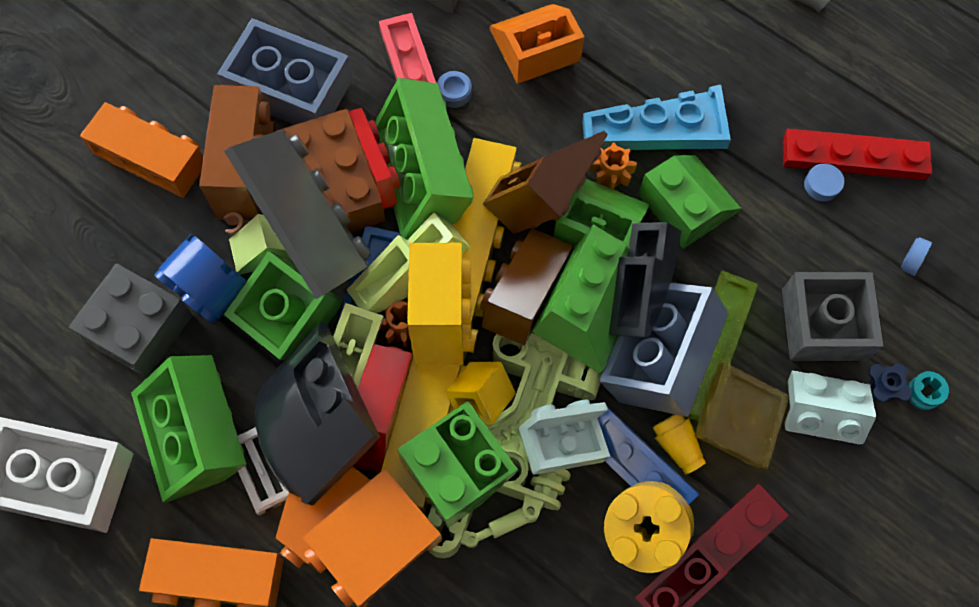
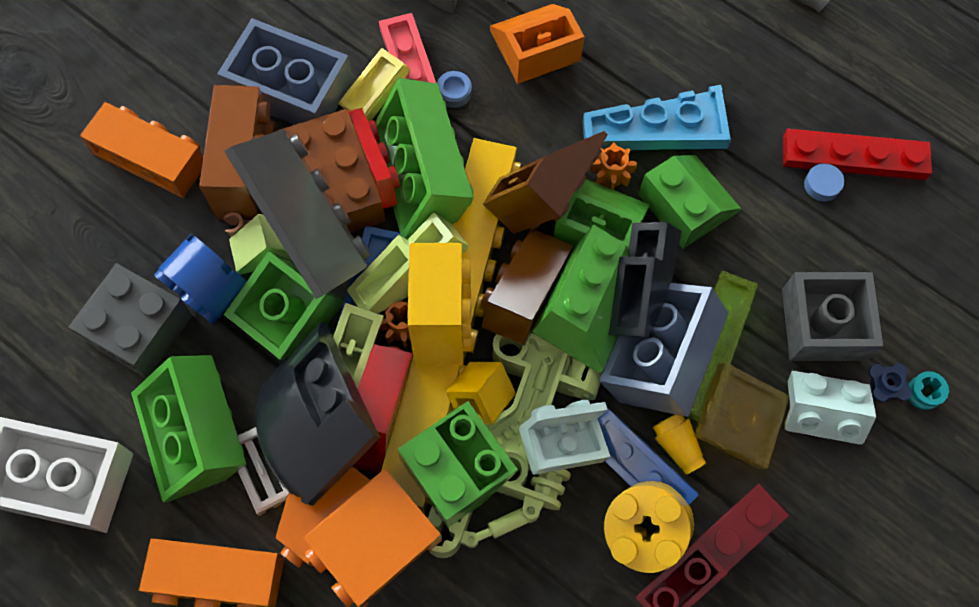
medium blue tile [901,237,932,276] -> none
none -> light yellow tile [338,48,411,121]

